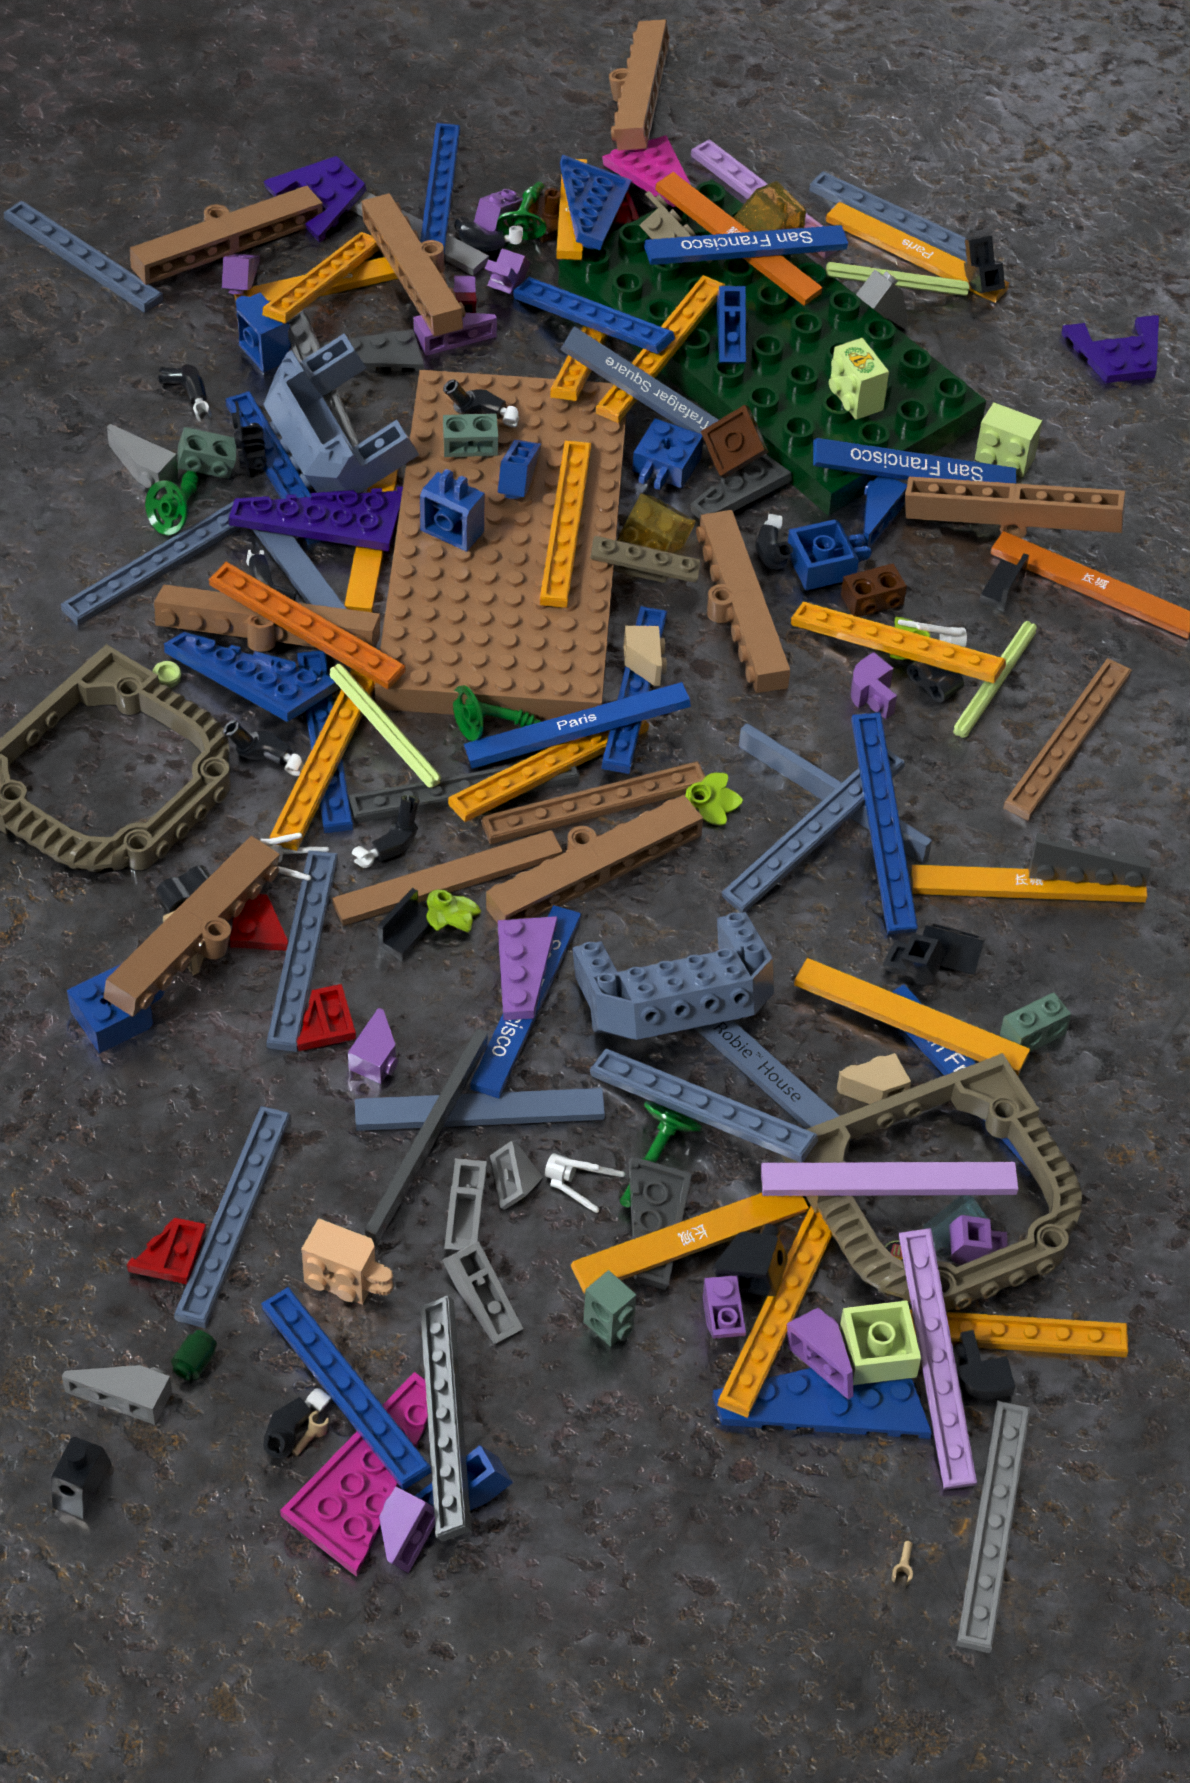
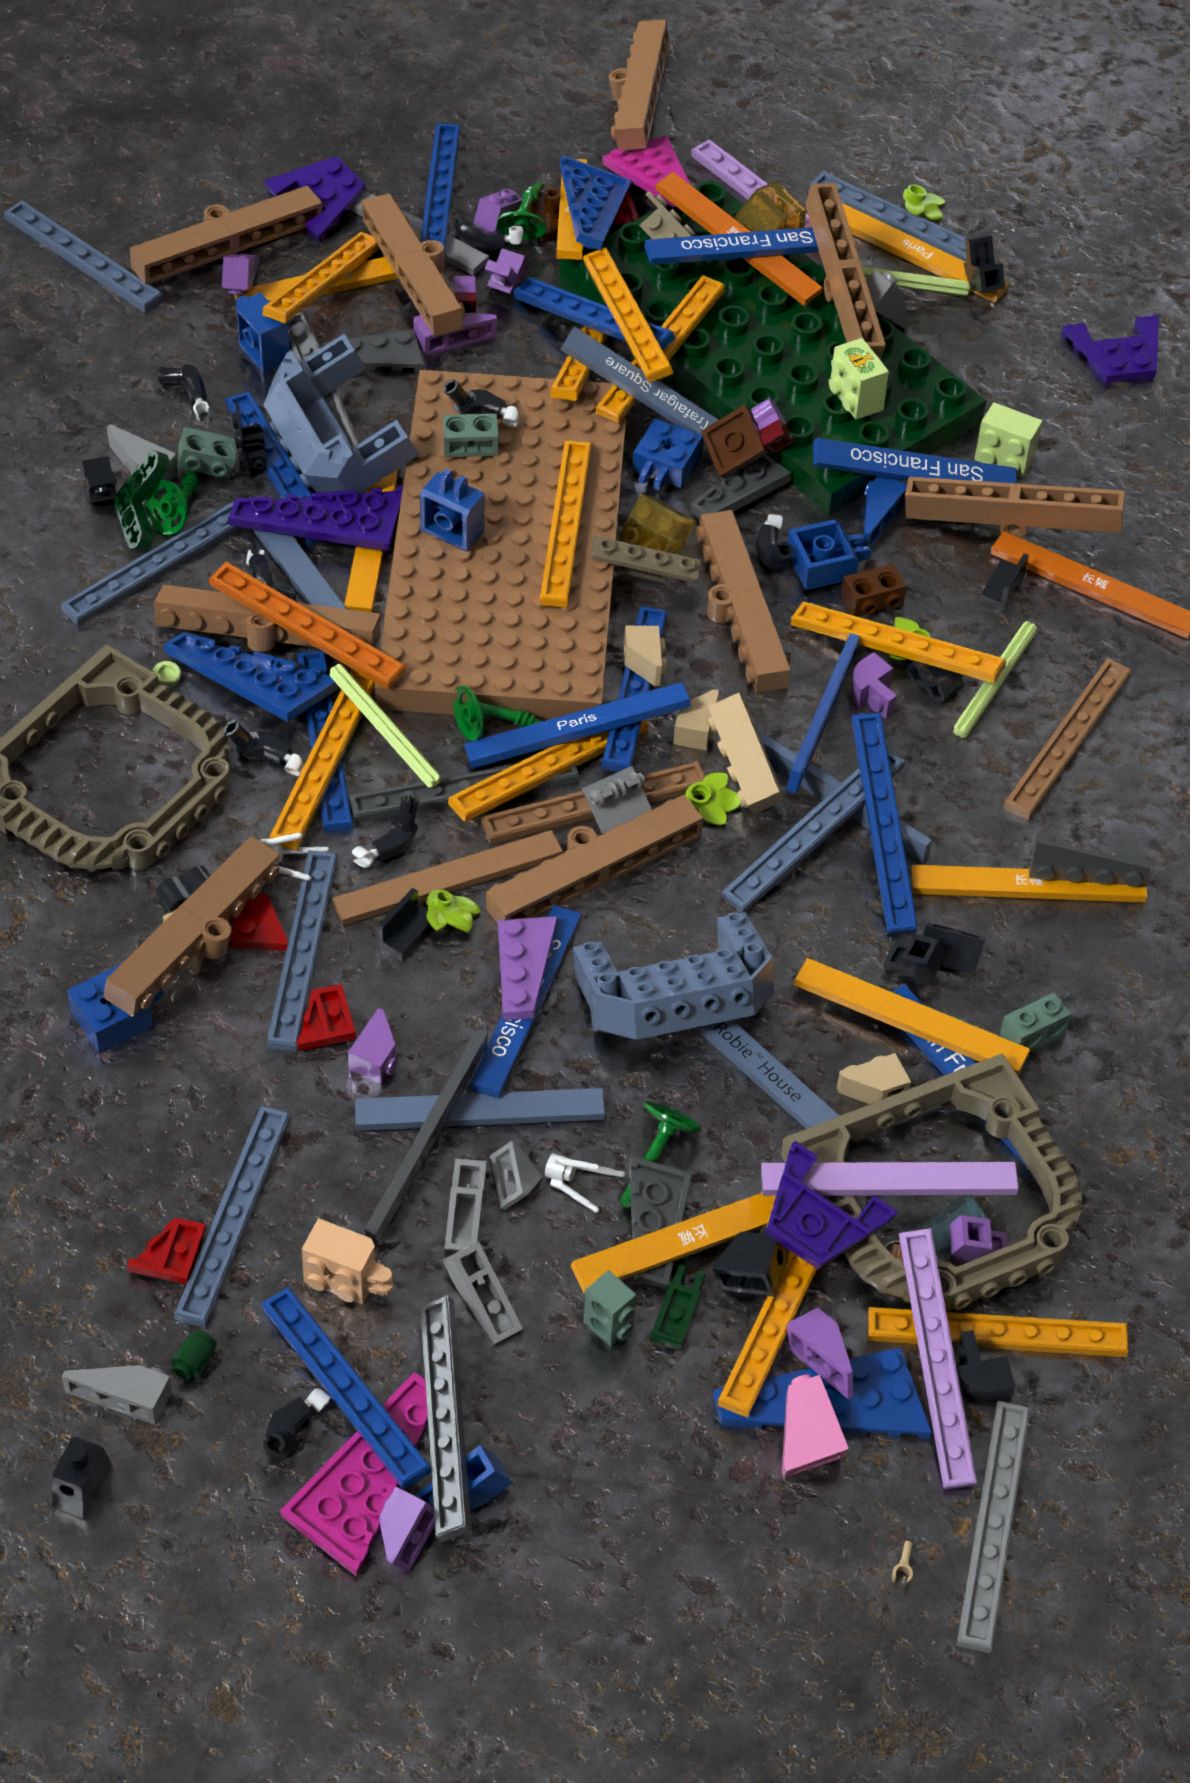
tan hand [292,1411,329,1456] -> none
blue slope [497,440,541,499] -> none
sand blue tile [590,1048,818,1163] -> none
medium lavender slope [702,1276,746,1338] -> none
blue slope [717,286,746,364] -> none
yellowish green brick [839,1301,921,1385] -> none
white plant [898,620,967,647] -> none
none -> black brick [81,456,117,503]
none -> dark green beam [115,450,169,552]
none -> light orange tile [582,247,673,383]
none -> light grey hinge [582,766,652,834]
none -> dark green hinge [650,1265,706,1351]
none -> tan slope [673,689,719,751]
none -> tan brick [707,693,785,814]
none -> leg [751,398,795,453]
none -> dark purple wing [765,1140,898,1270]
none -> bright pink slope [782,1374,849,1479]
none -> blue tile [786,633,860,794]
none -> medium nougat hinge [805,183,886,360]
none -> lime plate [903,184,946,220]

